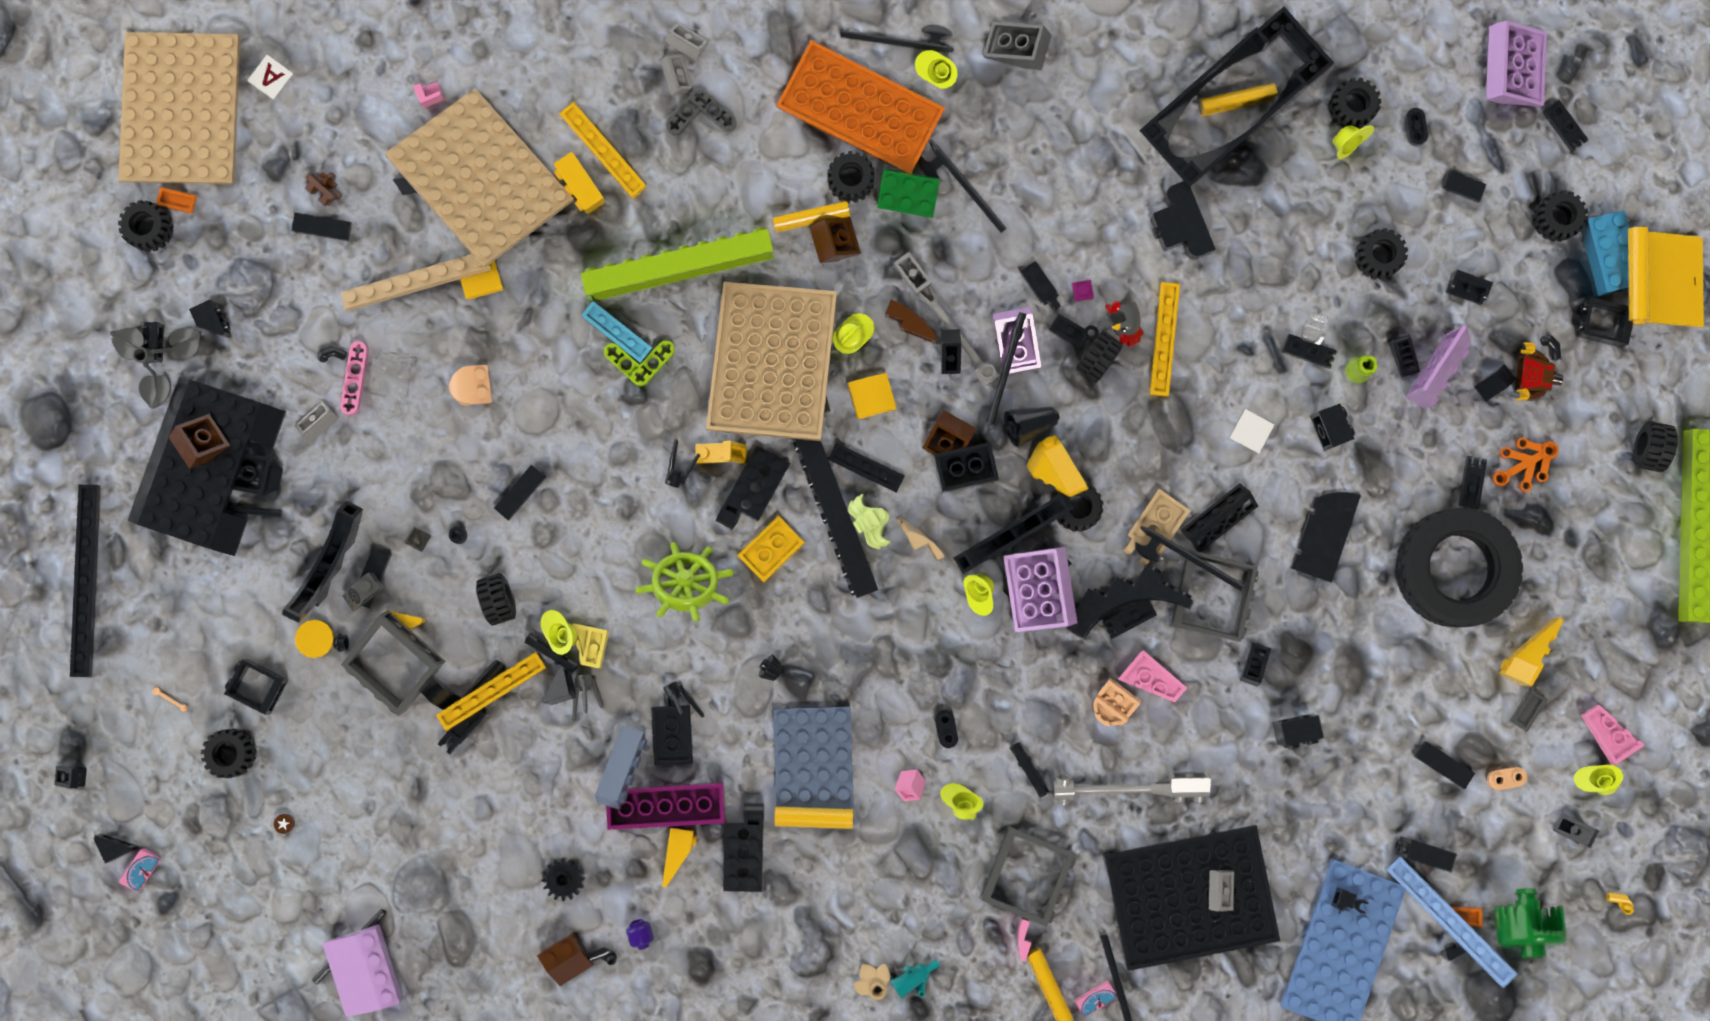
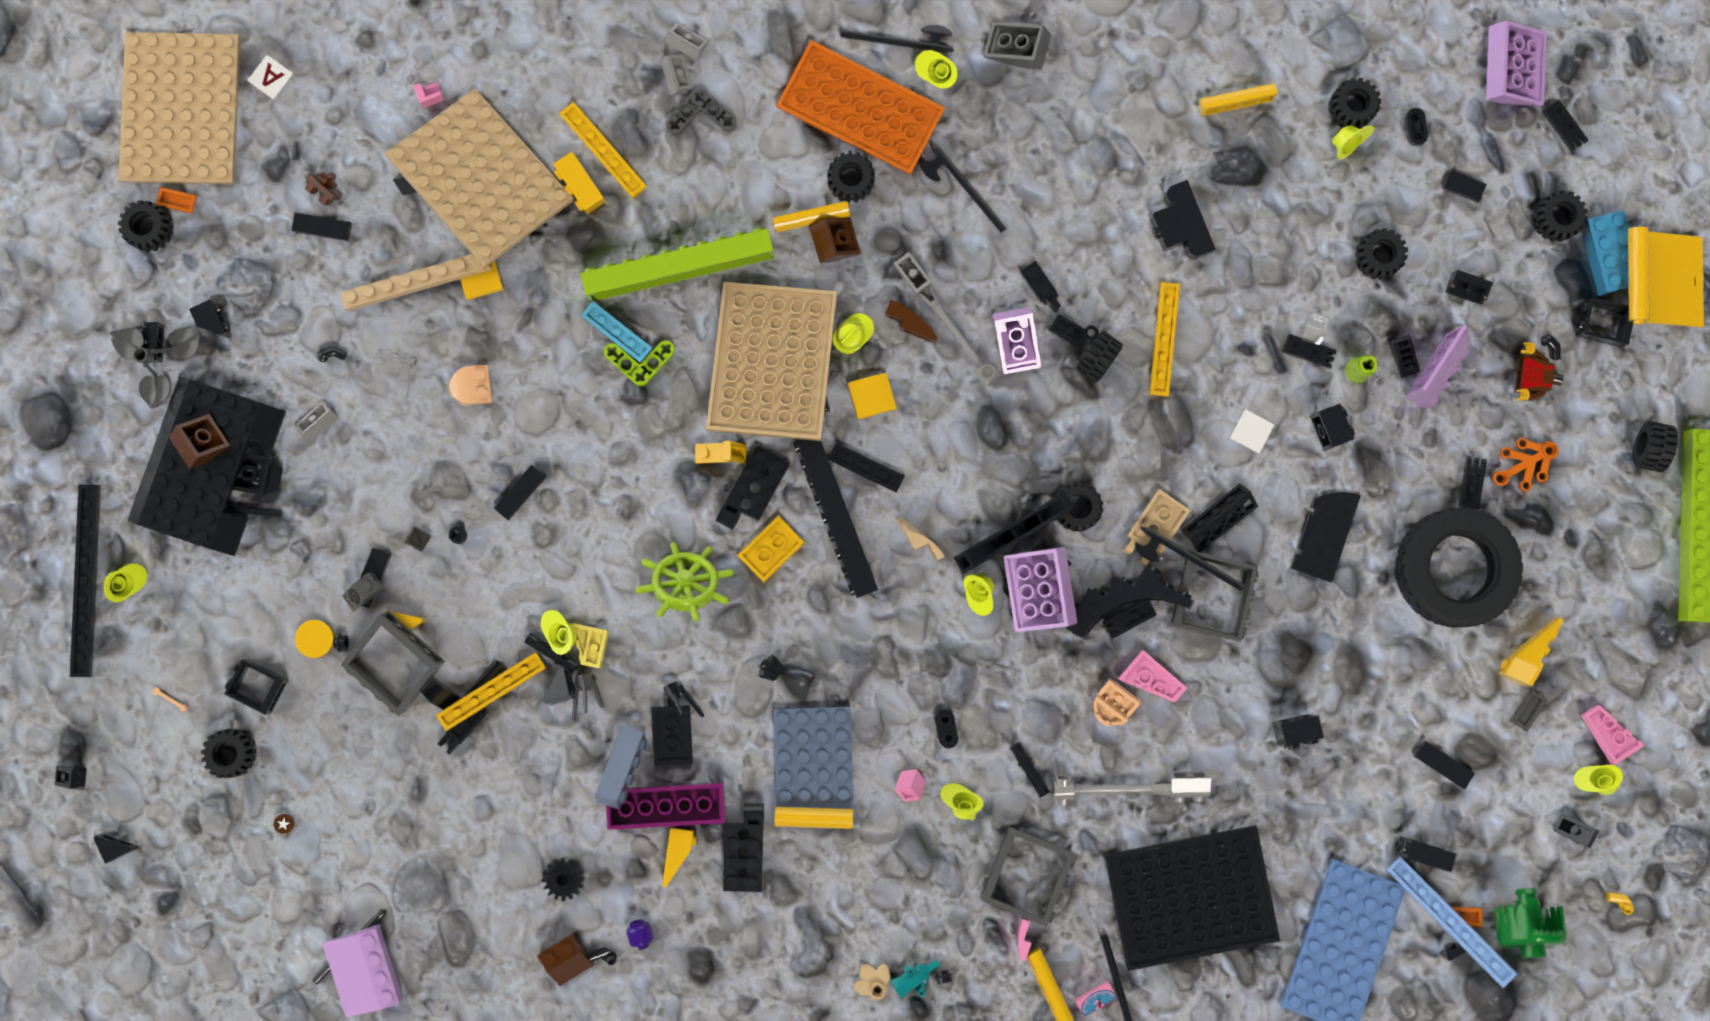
slope [119,848,161,892] -> none
black arch [282,501,363,623] -> none
bright pink beam [340,341,369,416] -> none
black tyre [476,573,516,626] -> none
black plant [665,440,700,488] -> none
yellowish green piece [848,494,892,549] -> none
green brick [877,169,940,218] -> none
reddish brown slope [922,410,977,455] -> none
black slope [934,442,999,494] -> none
black brick [940,329,961,374] -> none
black bar [987,312,1027,424] -> none
black cone [1004,407,1060,447] -> none
yellow wedge [1026,435,1088,497] -> none
magenta plate [1071,280,1094,302] -> none
dark grey piece [1105,301,1144,347] -> none
black windscreen [1139,6,1334,188] -> none
light grey slope [1209,870,1234,911] -> none
black slope [1240,642,1271,687] -> none
black piece [1331,887,1369,914] -> none
black slope [1474,364,1516,402] -> none
light nougat plate [1487,767,1527,790] -> none
none -> neon yellow piece [103,563,148,603]
none -> black plate [934,970,953,985]

